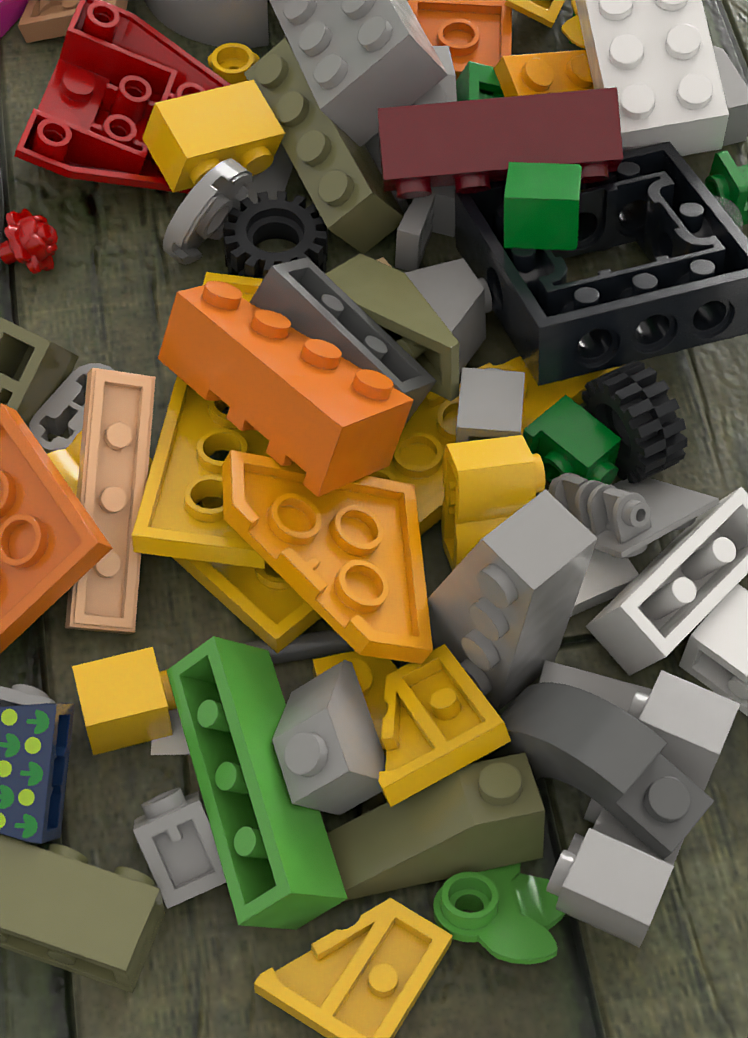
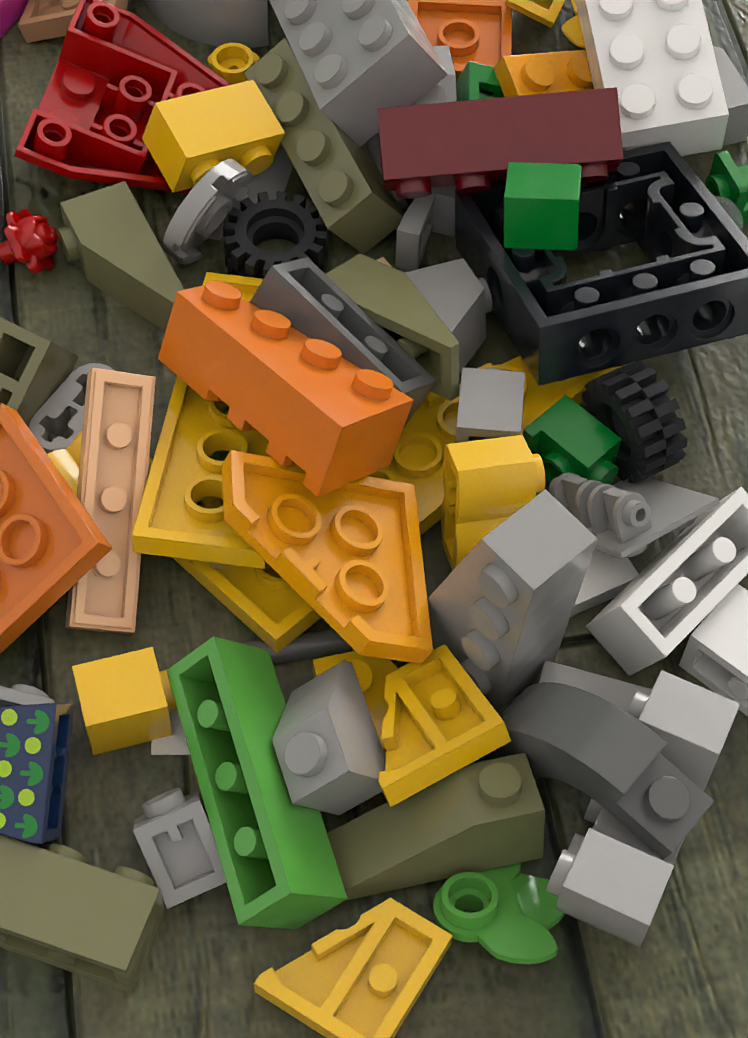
none -> olive slope [56,181,185,331]

